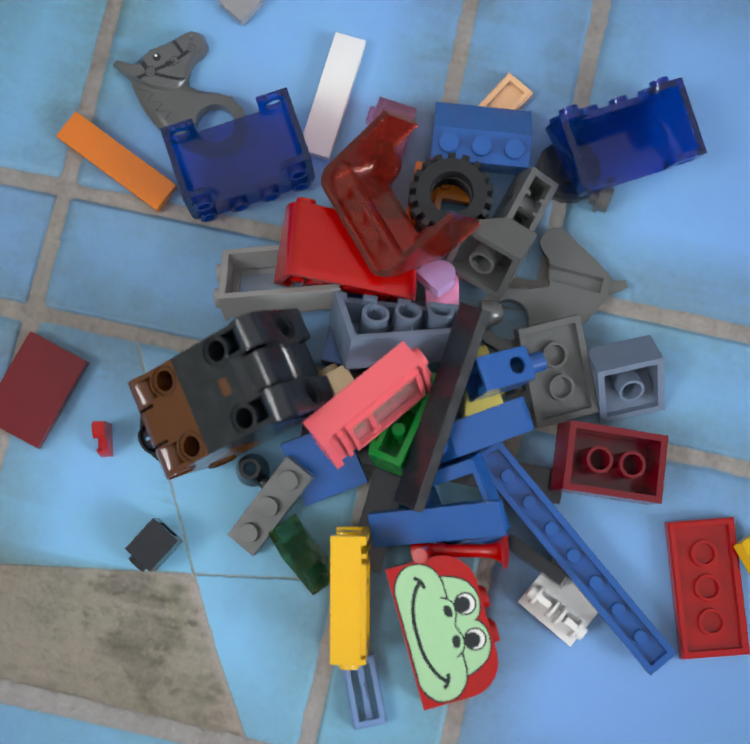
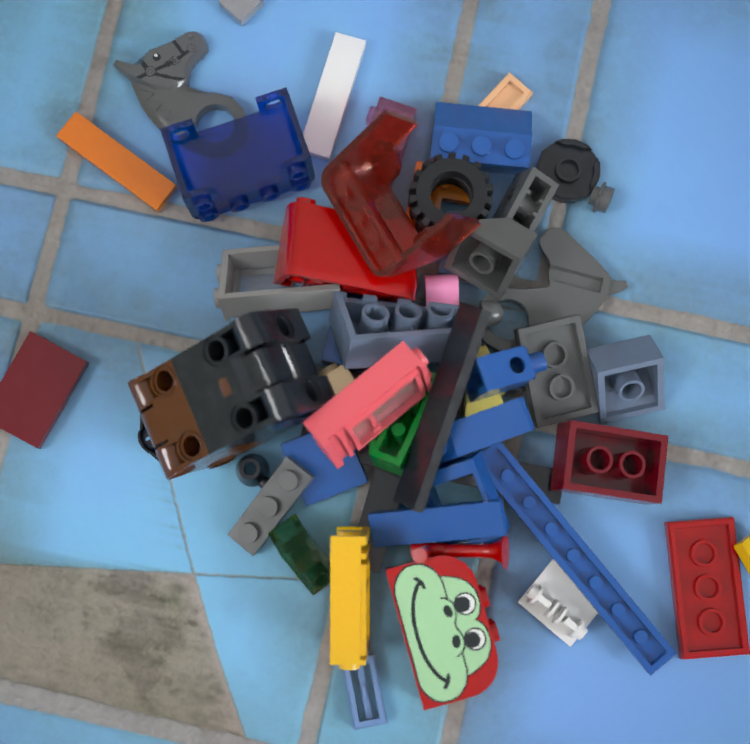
red tile [91,421,113,457] -> none
black brick [125,518,183,572] -> none
lavender tile [416,260,456,298] -> none
black tile [508,534,568,589] -> none
clear blue windscreen [545,76,707,197] -> none

